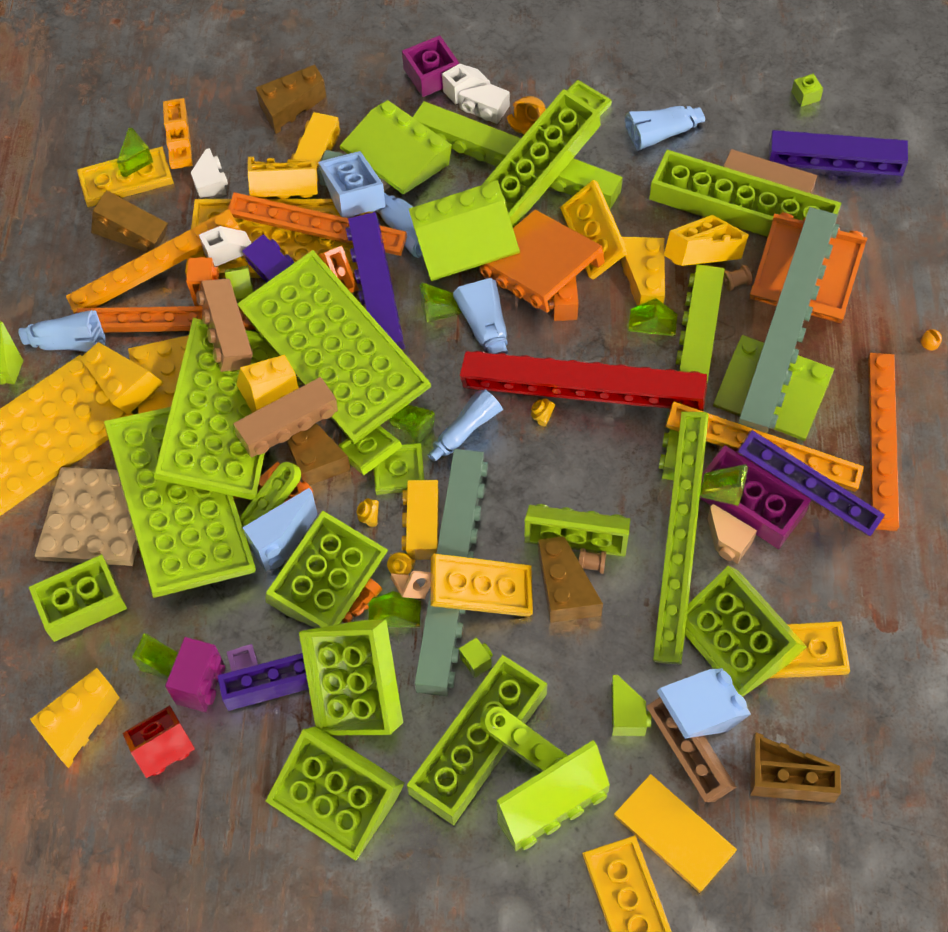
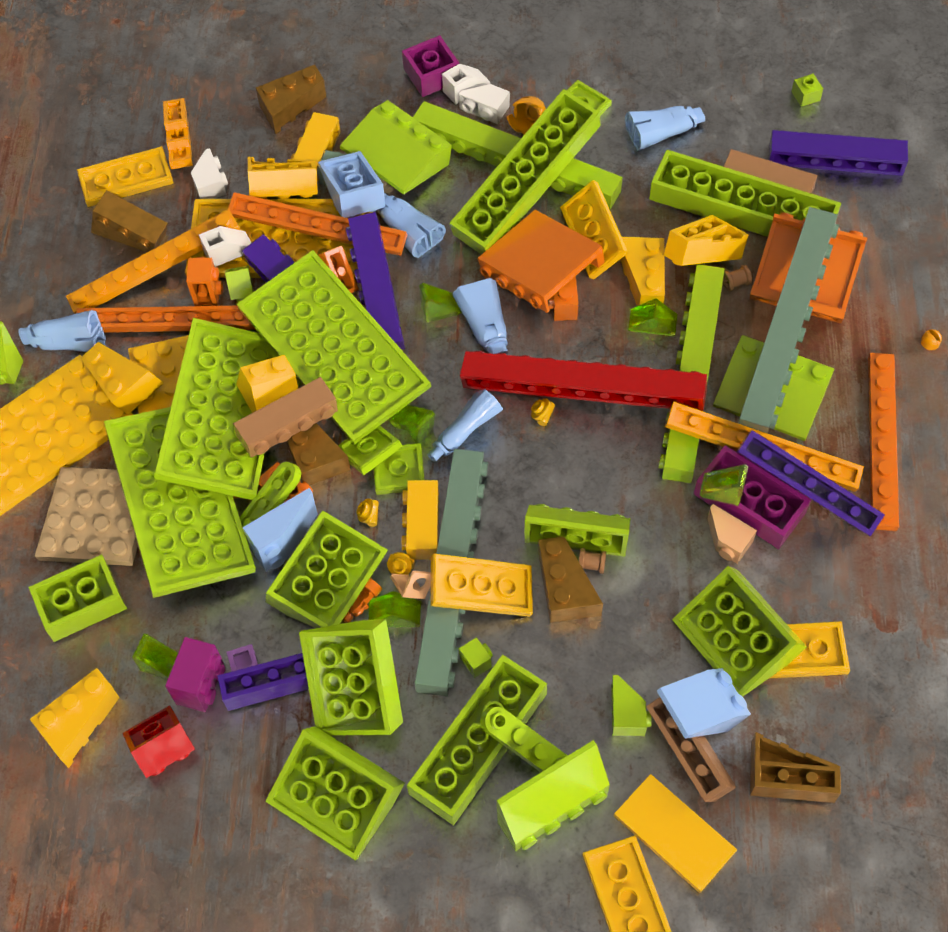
clear neon green slope [117,128,153,177] -> none
medium nougat brick [196,279,253,372] -> none
lime slope [409,180,520,281] -> none
lime plate [653,412,709,665] -> none

